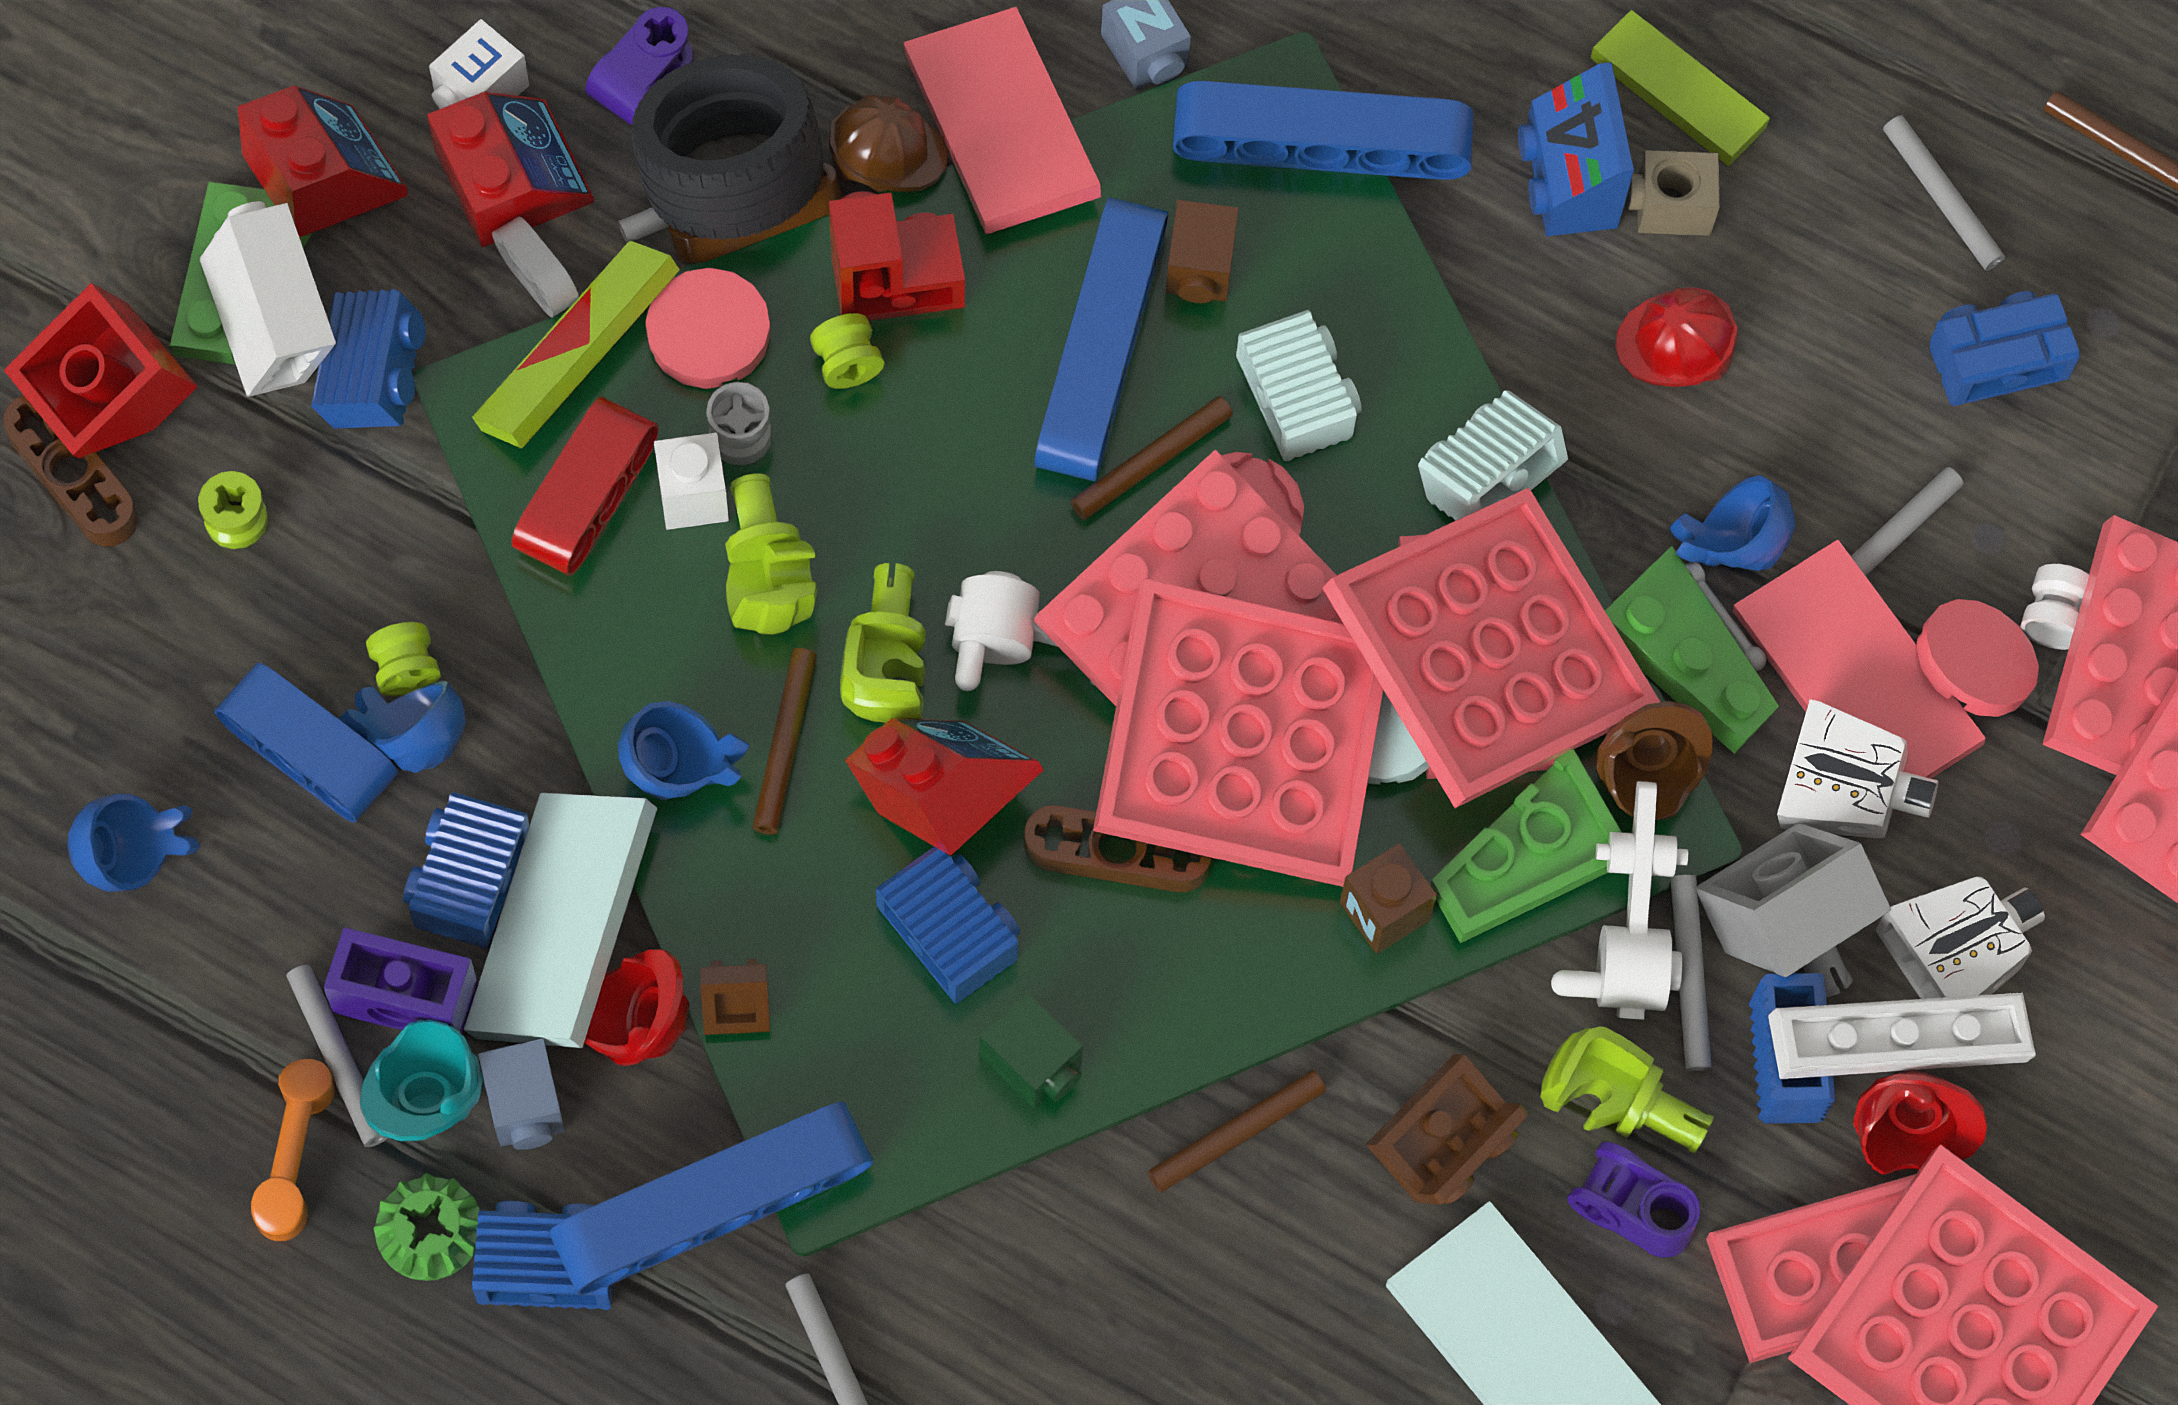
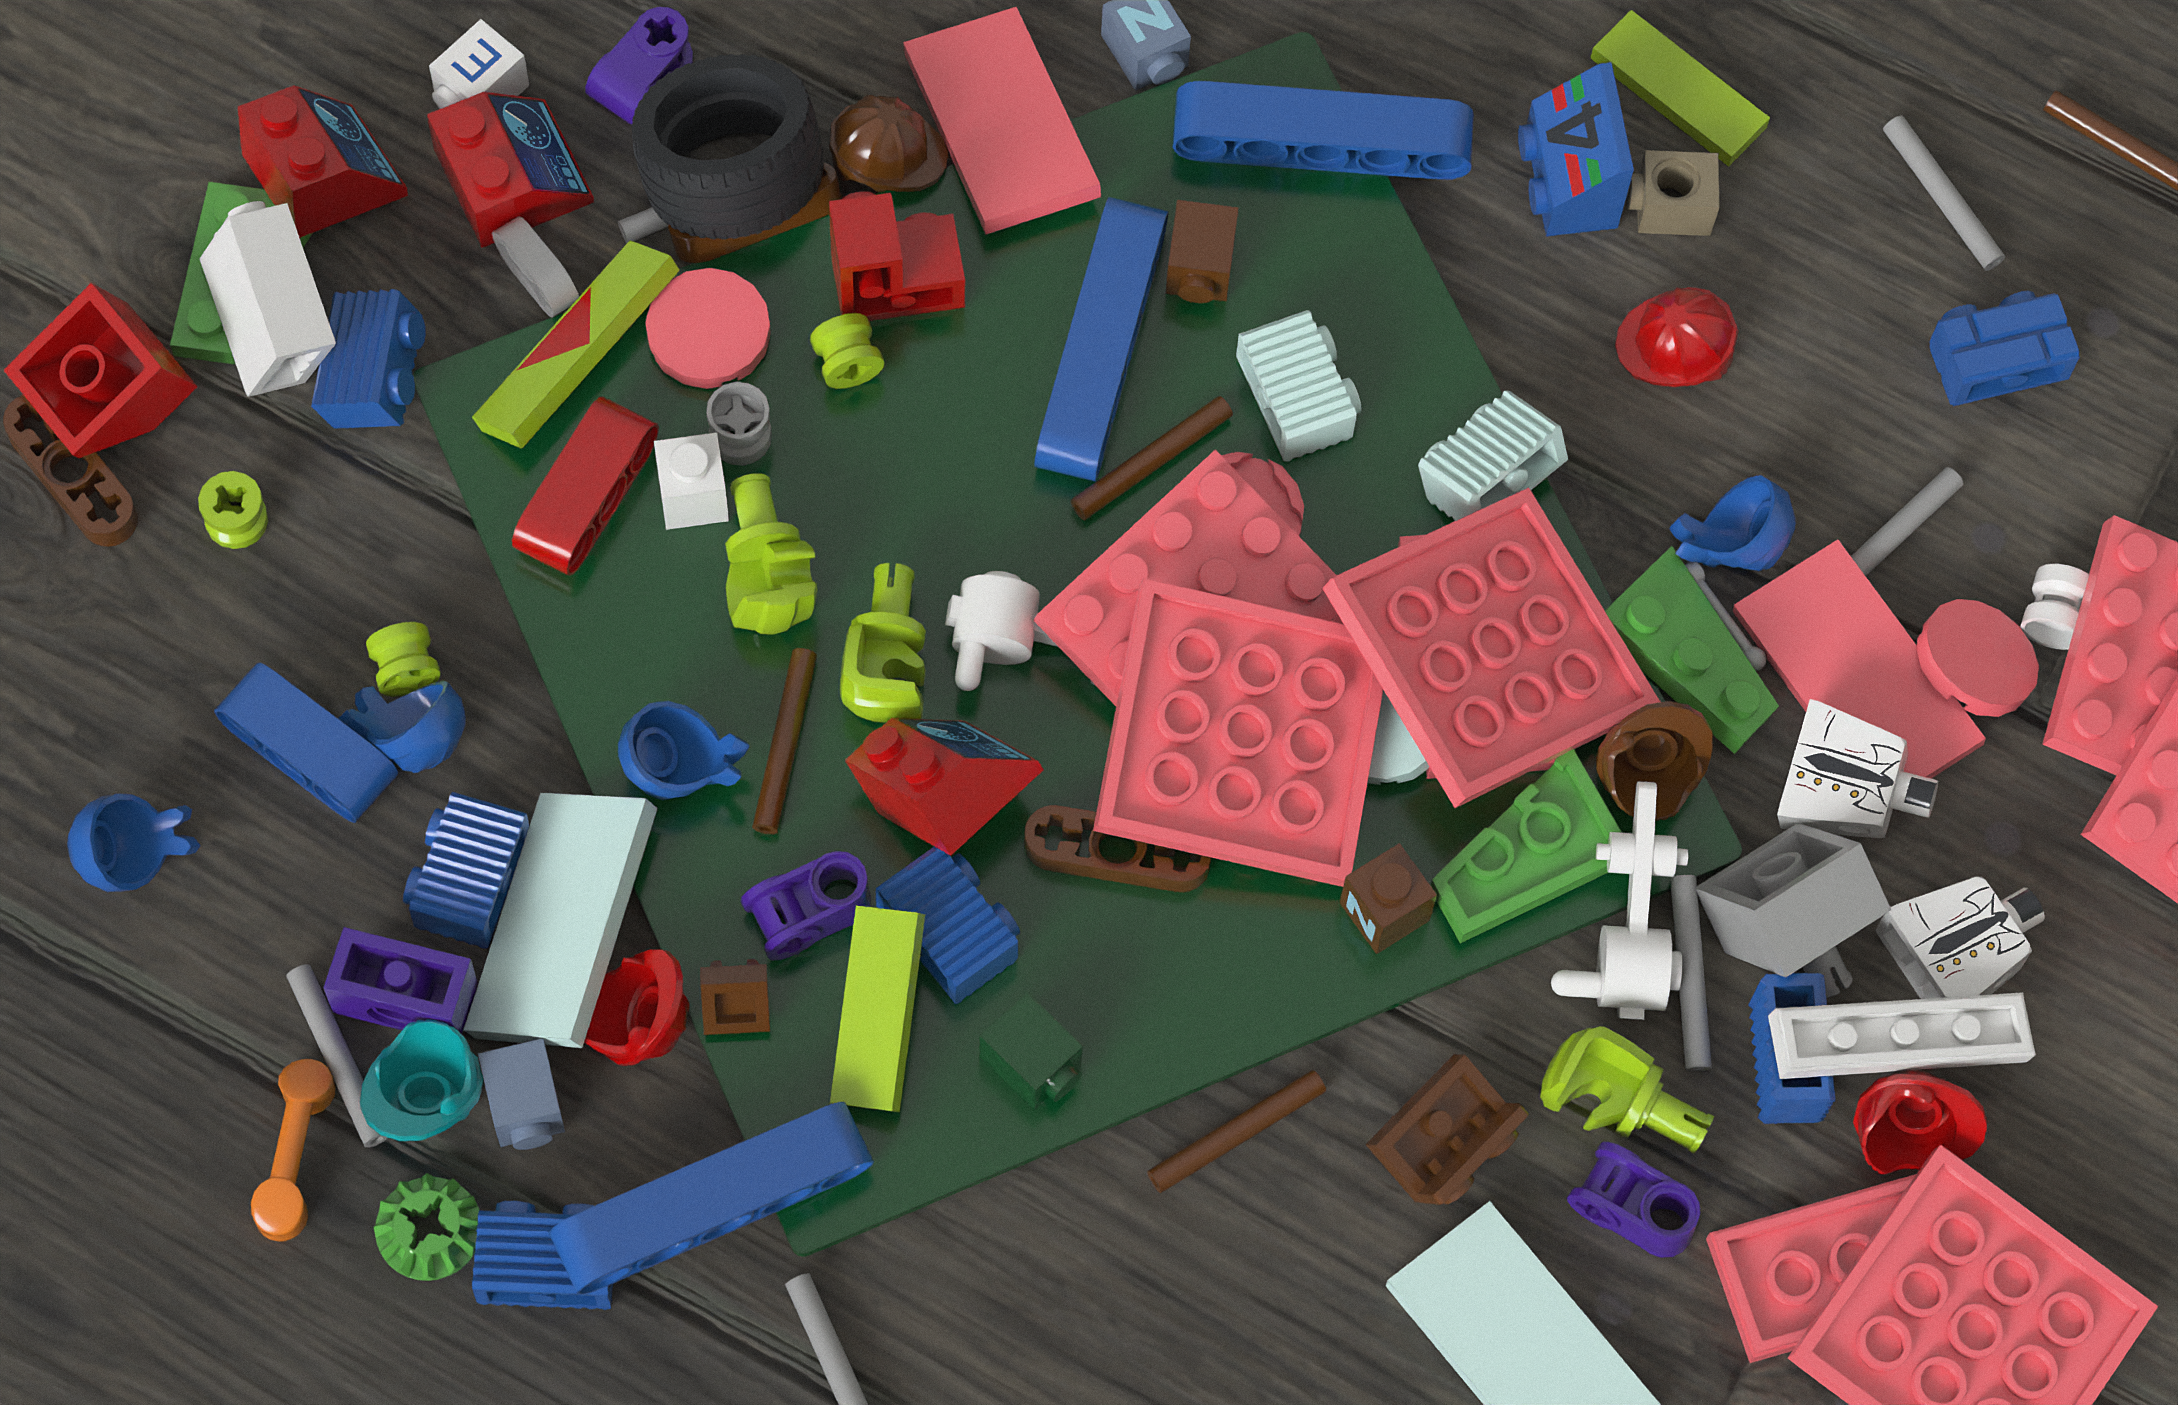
none -> dark purple piece [740,851,871,960]
none -> lime tile [830,906,926,1112]

